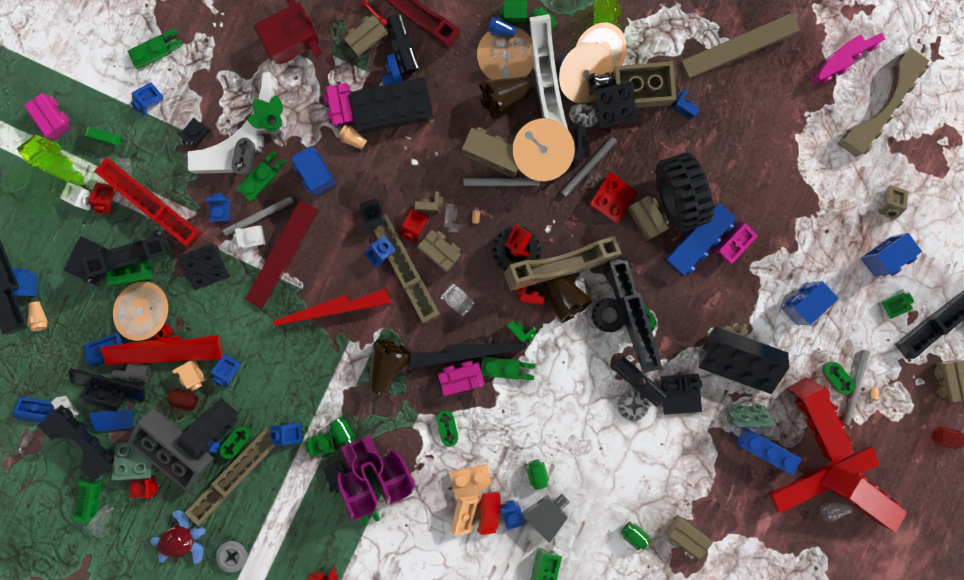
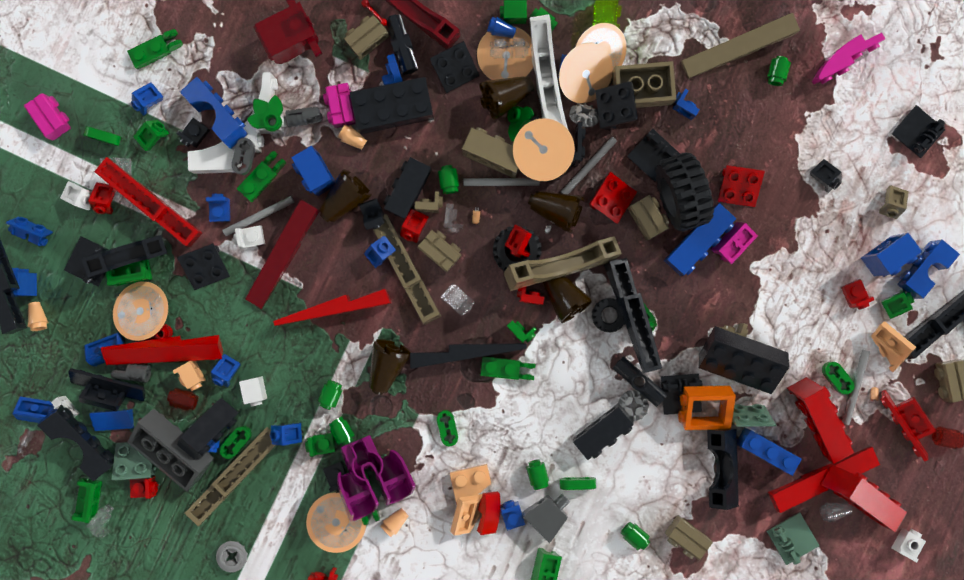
clear neon green slope [16,134,87,188] -> none
animal [150,510,206,564] -> none
dark pink brick [438,361,484,396] -> none
black bush [588,72,613,91] -> none
blue brick [781,281,839,325] -> none
dark tan arch [838,48,930,157] -> none
none -> blue hinge [6,217,53,246]
none -> green bracket [133,120,169,151]
none -> blue arch [180,77,248,149]
none -> white brick [239,376,267,407]
none -> dark grey hinge [285,107,323,128]
none -> light nougat piece [306,492,366,553]
none -> green brick [318,380,342,410]
none -> dark brown cone [319,169,372,222]
none -> light nougat cone [380,508,409,537]
none -> black brick [384,157,432,220]
none -> black hinge [430,41,480,93]
none -> green brick [438,165,460,194]
none -> green plate [507,106,534,142]
none -> dark brown cone [528,191,584,233]
none -> green beam [560,477,596,490]
none -> black brick [573,403,634,460]
none -> black hinge [627,129,680,182]
none -> orange window [678,386,736,430]
none -> black arch [707,428,739,510]
none -> red hinge [718,165,765,207]
none -> green brick [767,56,791,86]
none -> sand green hinge [767,512,819,565]
none -> black bracket [810,159,842,193]
none -> red bracket [841,279,874,310]
none -> light nougat wing [871,321,916,372]
none -> red bracket [880,390,936,461]
none -> black hinge [891,105,946,158]
none -> white brick [891,528,926,563]
none -> blue arch [897,239,960,299]

